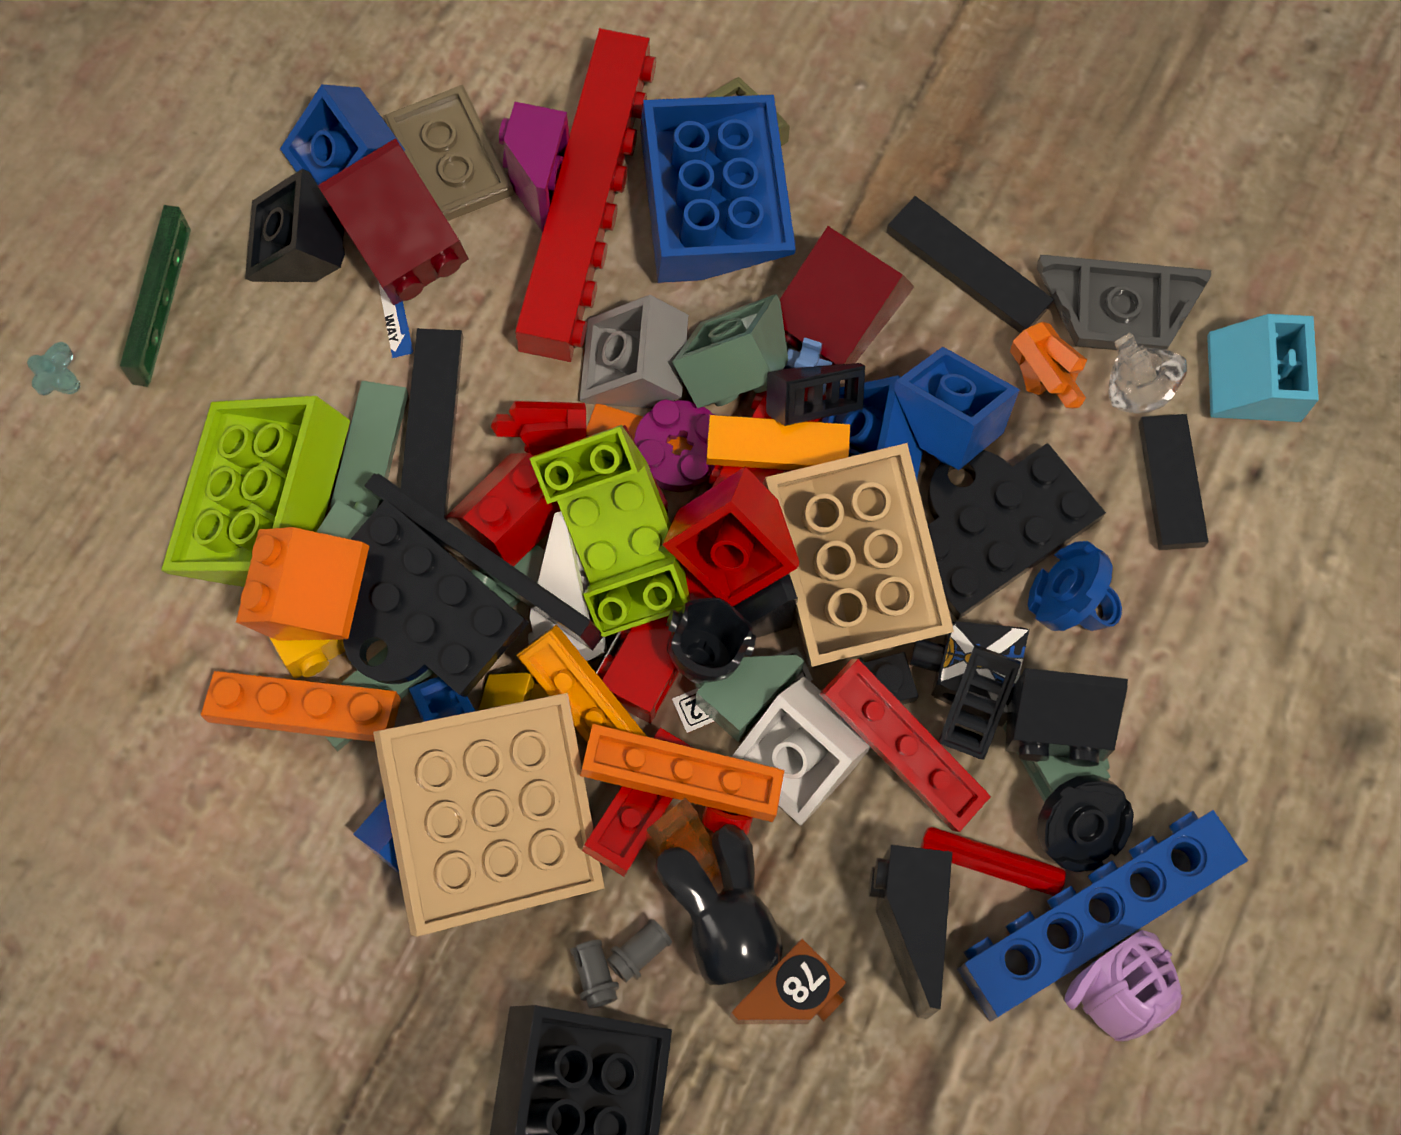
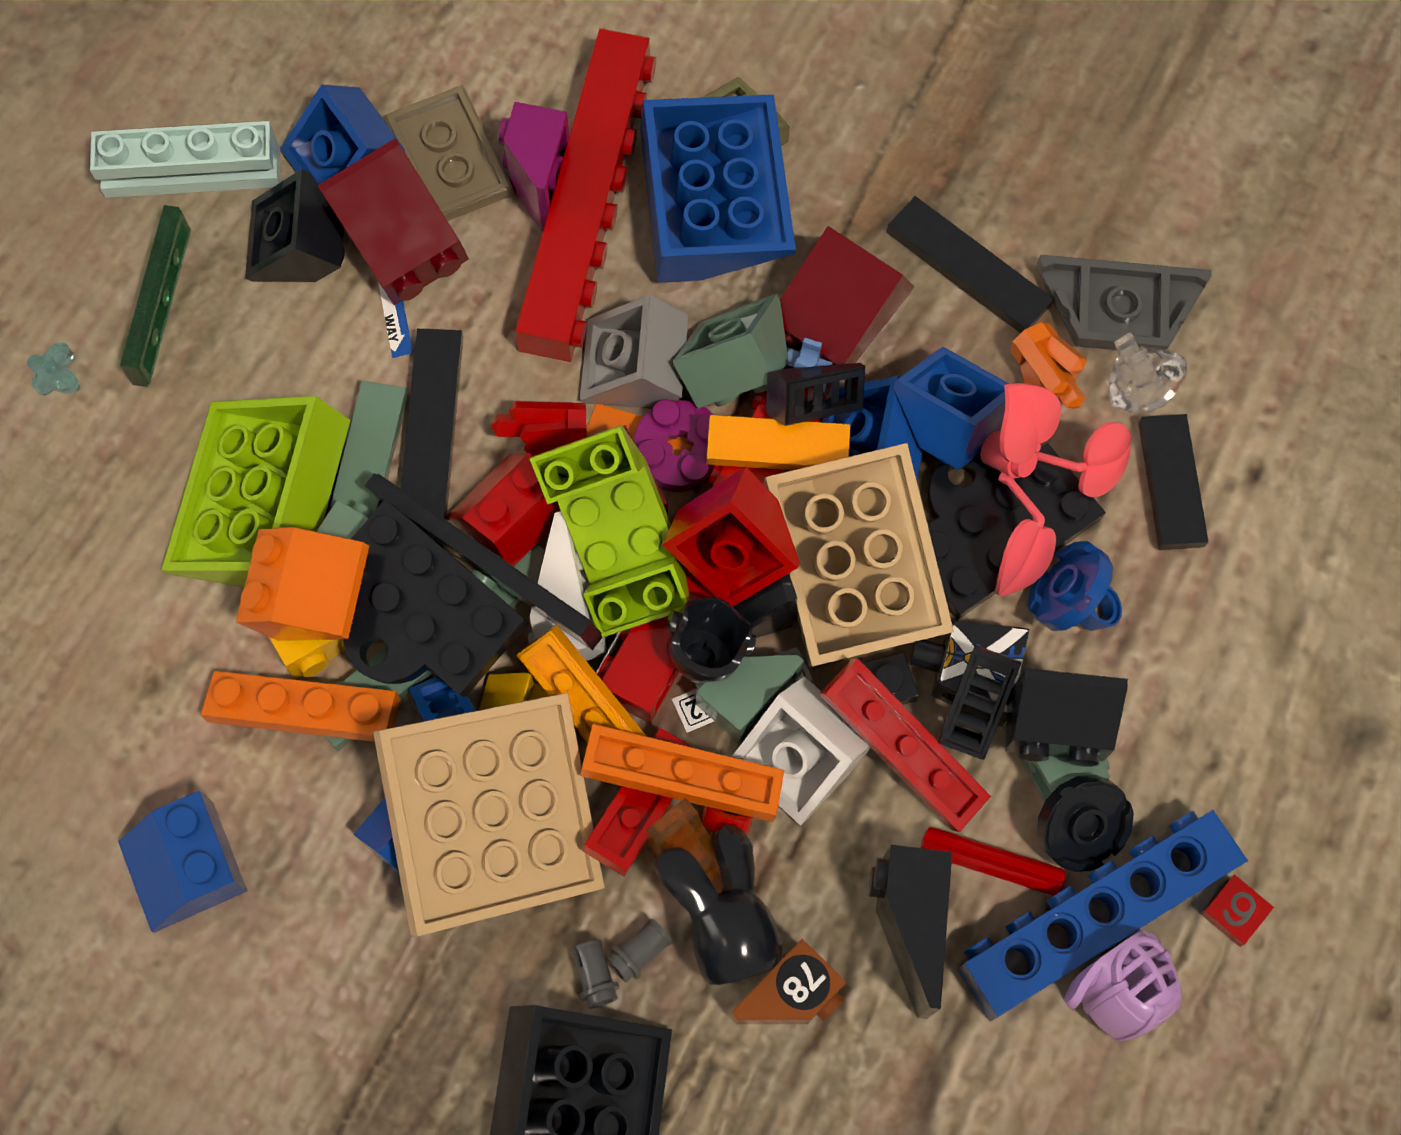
medium azure slope [1207,314,1319,422] -> none
none -> light aqua brick [90,121,280,198]
none -> blue slope [118,791,247,933]
none -> coral plant [980,383,1132,596]
none -> red tile [1200,874,1274,947]

